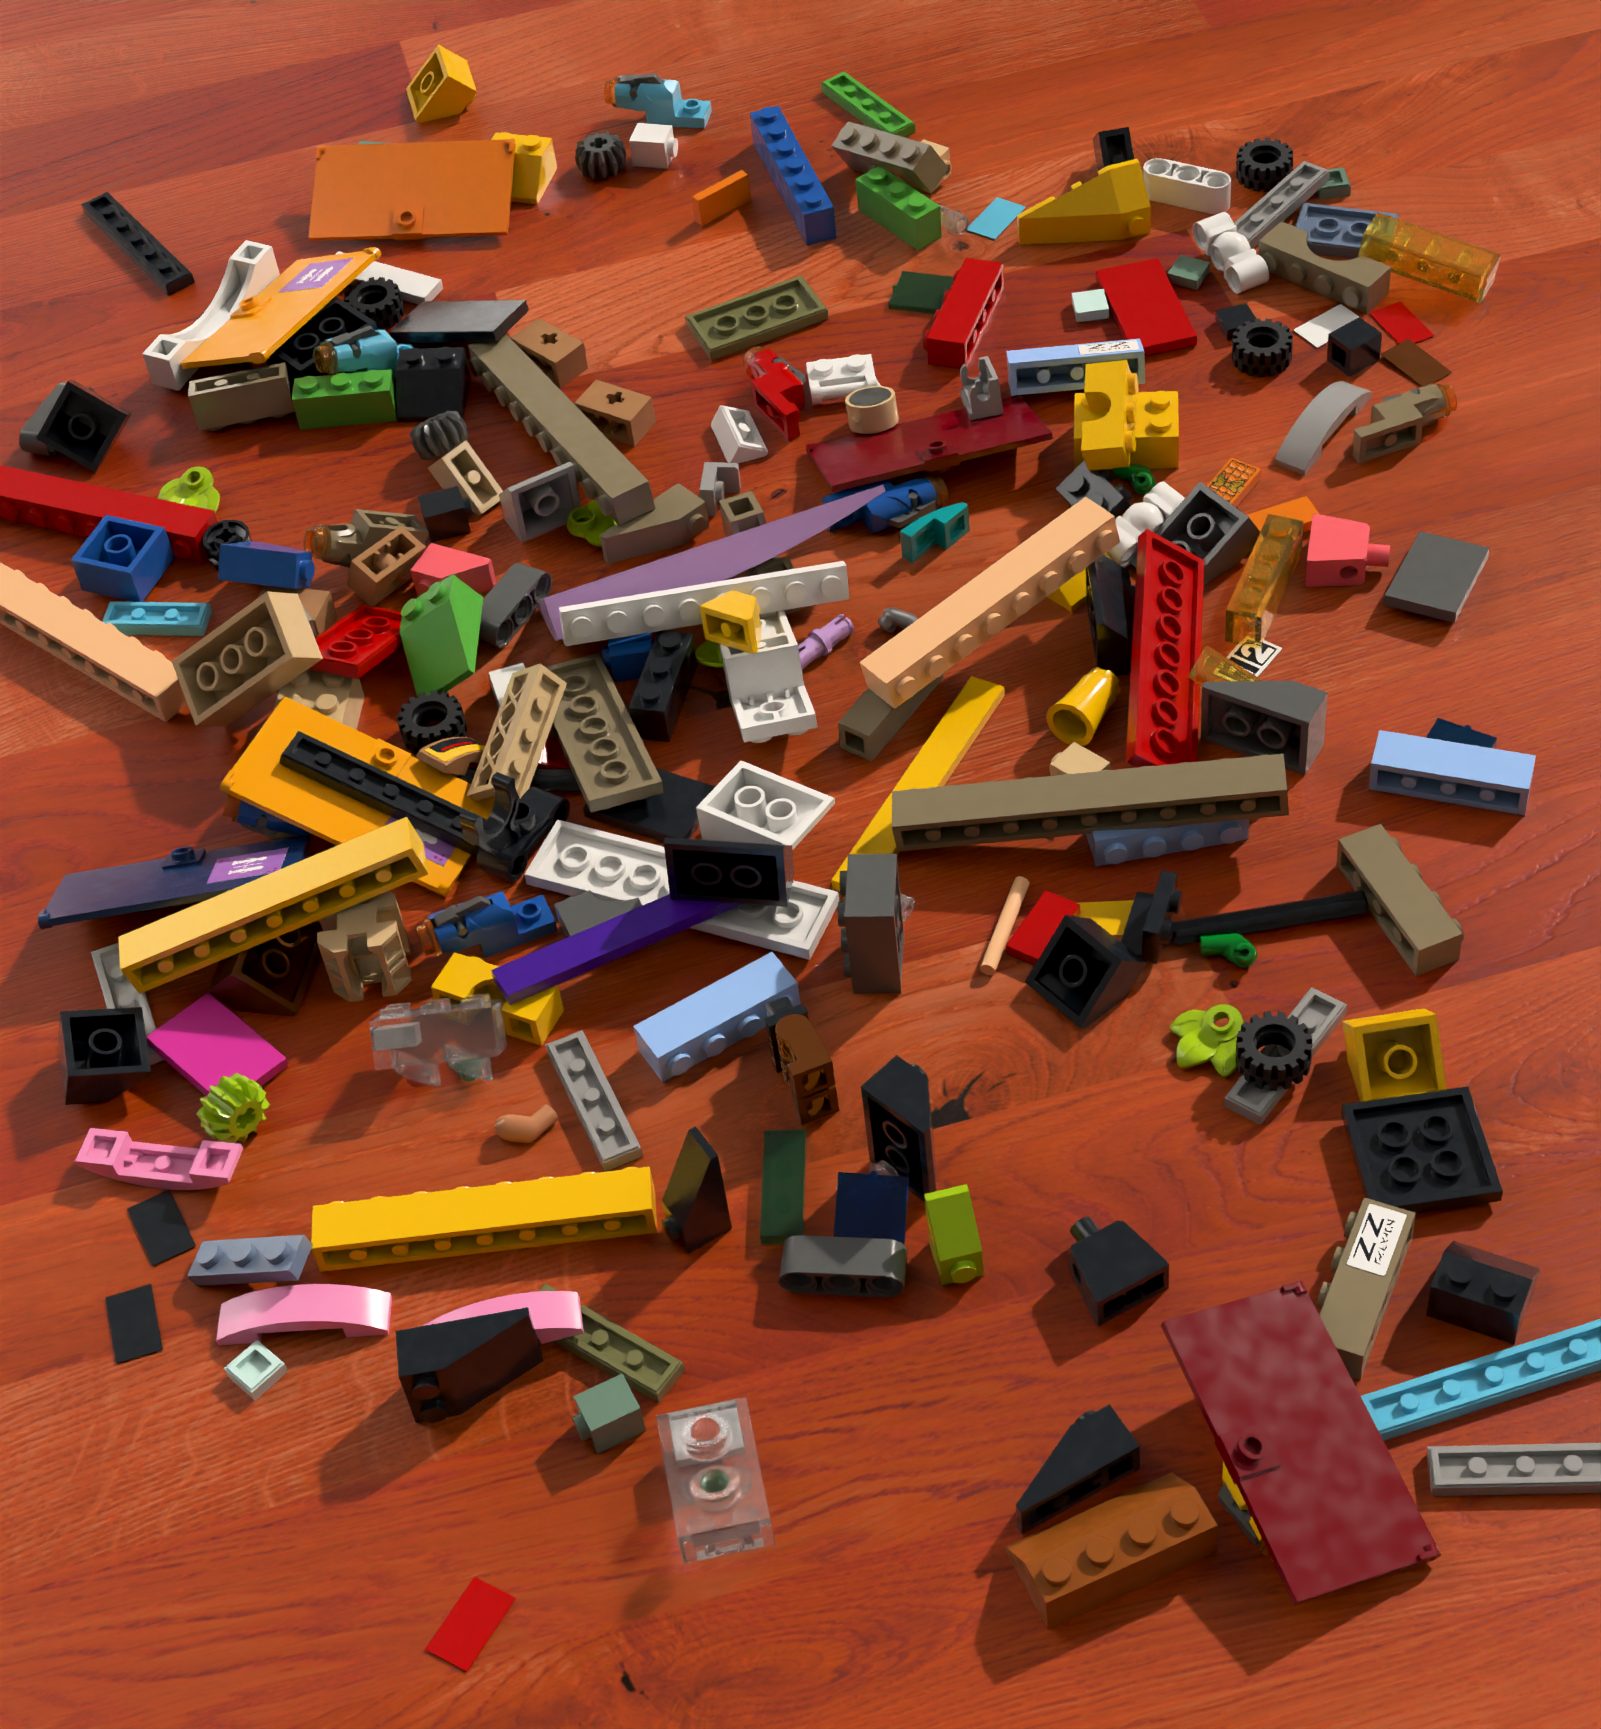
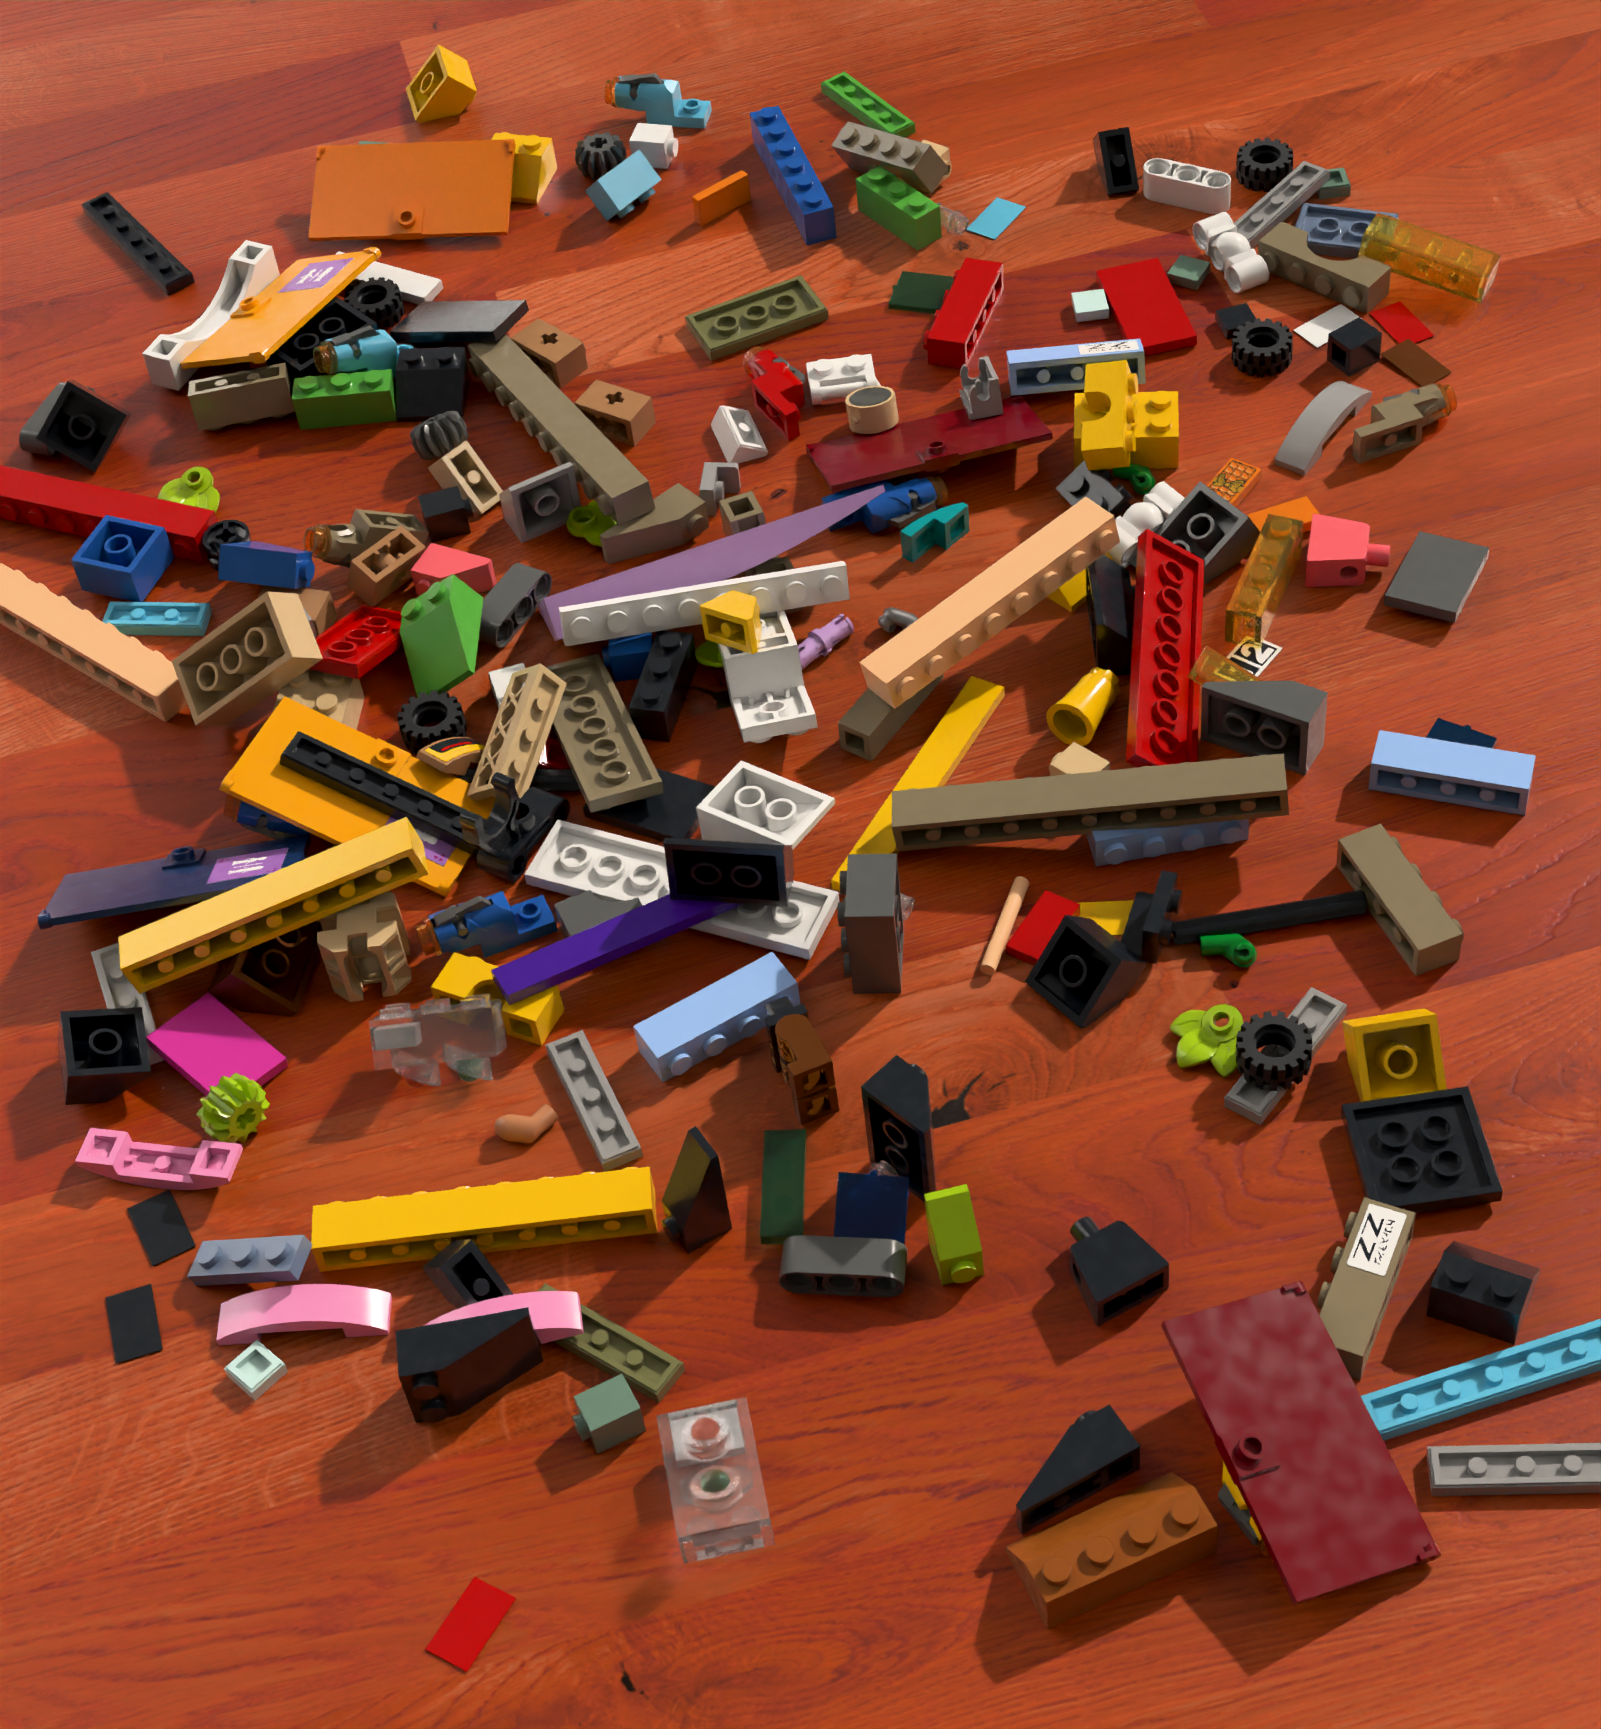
yellow wedge [1017,159,1151,245] -> none
none -> black slope [422,1239,513,1309]
none -> medium azure brick [585,150,661,221]

